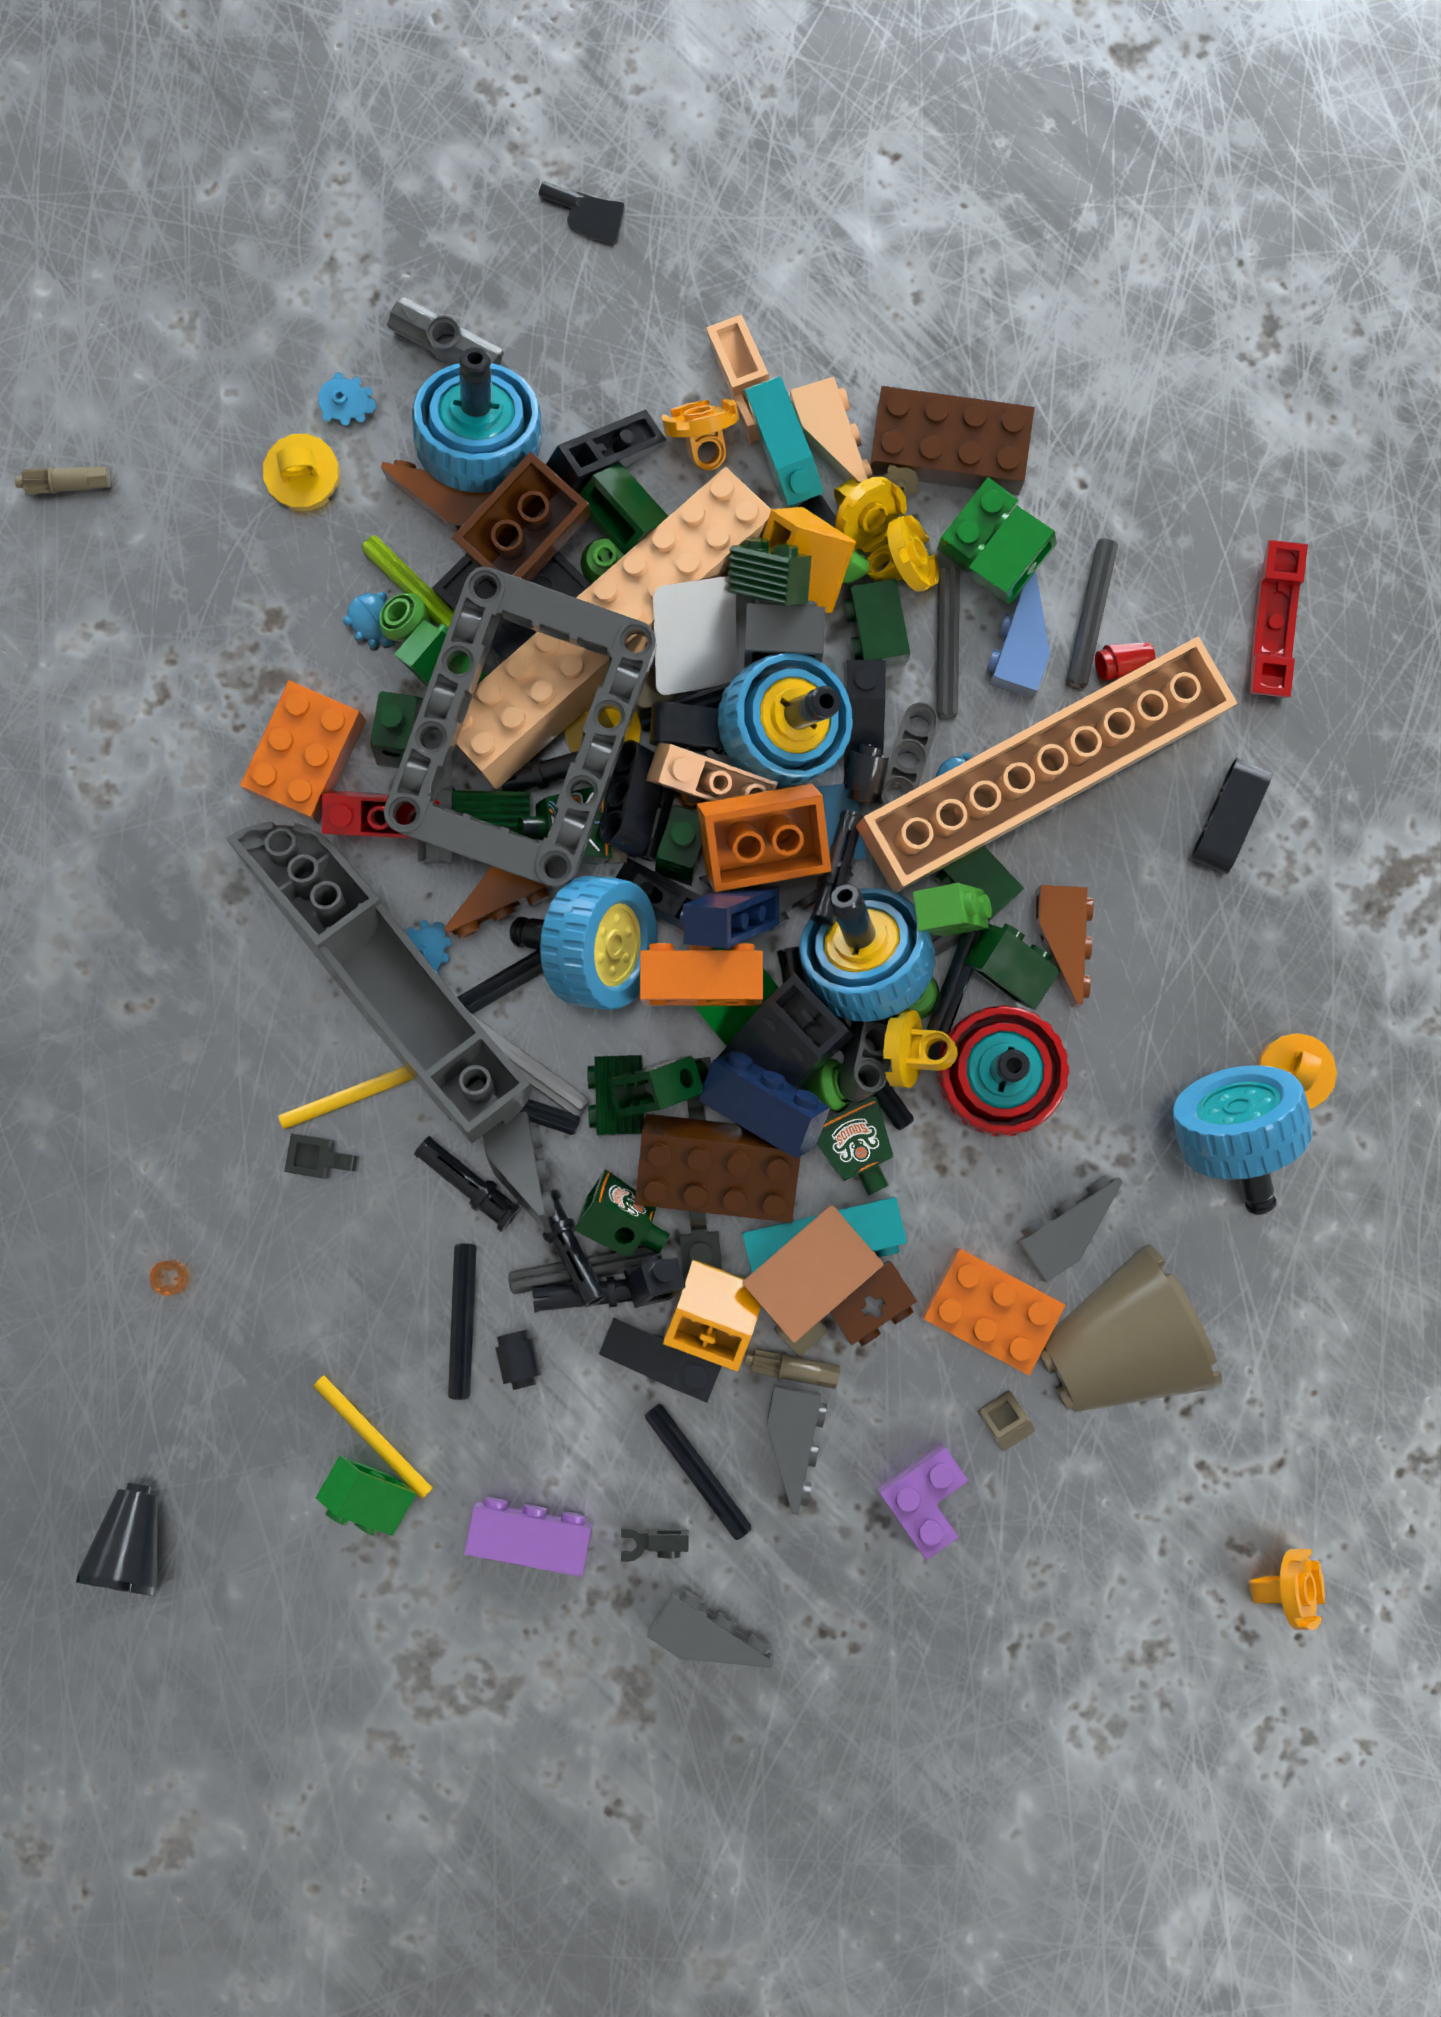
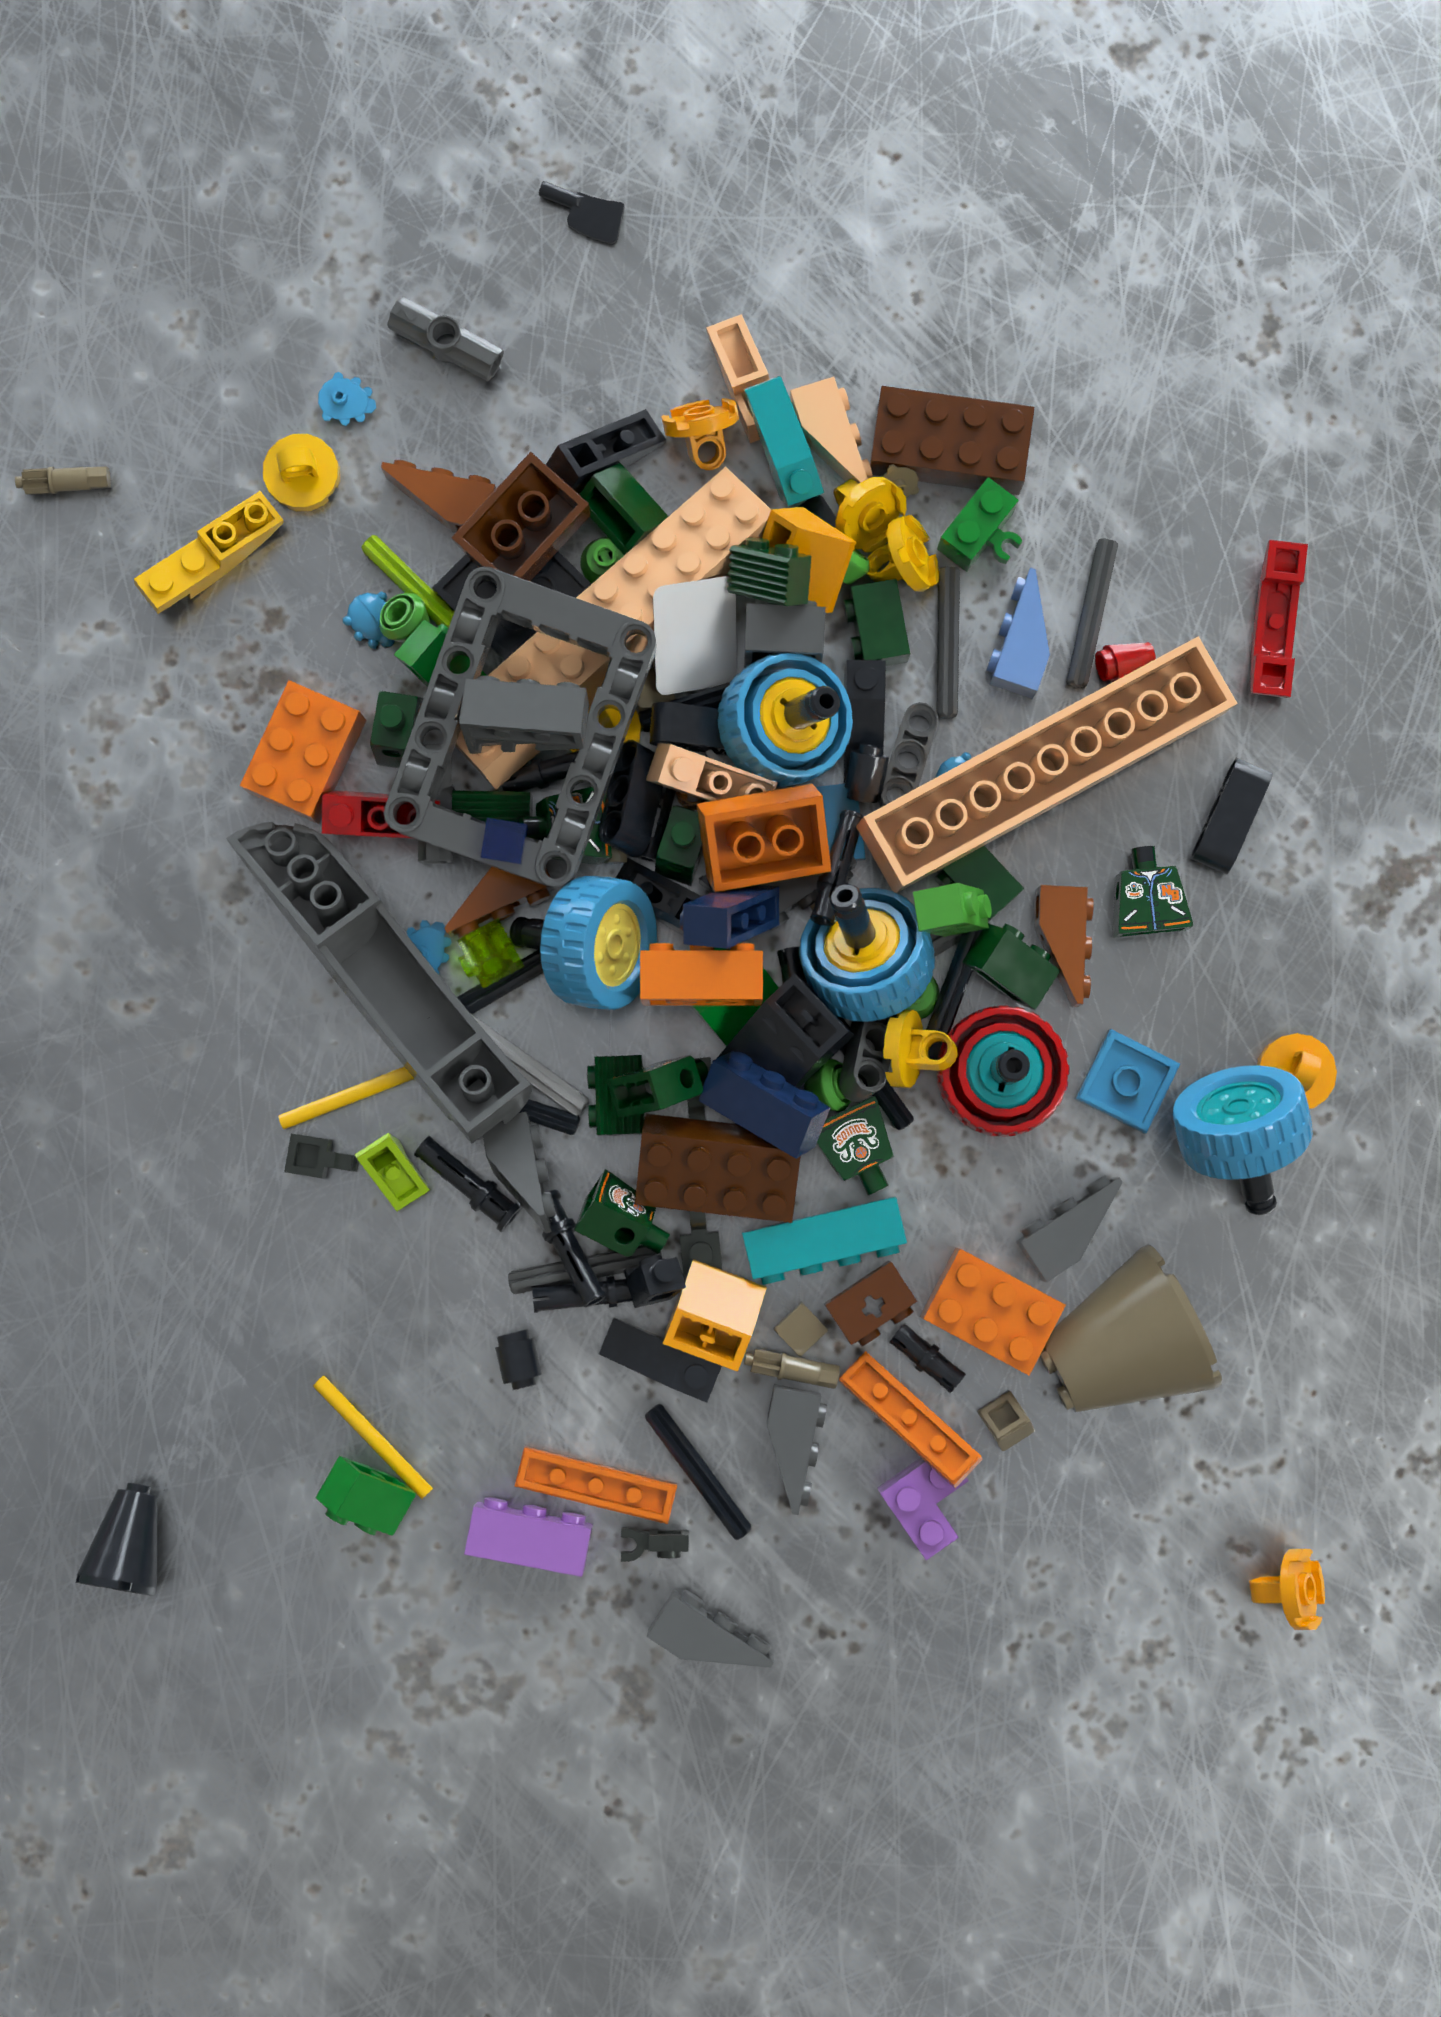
clear orange bush [149,1260,189,1296] -> none
dark azure wheel [412,347,542,493] -> none
black axle [448,1243,476,1400] -> none
nougat tile [742,1204,884,1343] -> none
green brick [969,505,1057,605] -> none
none -> yellow slope [134,491,284,614]
none -> lime slope [355,1133,430,1211]
none -> clear neon green brick [457,918,524,988]
none -> dark grey wedge [459,676,589,754]
none -> clear blue tile [481,818,528,865]
none -> orange tile [515,1446,677,1524]
none -> orange tile [839,1351,983,1488]
none -> black pin [889,1323,966,1393]
none -> dark azure tile [1074,1029,1180,1134]
none -> dark green torso [1112,846,1193,938]

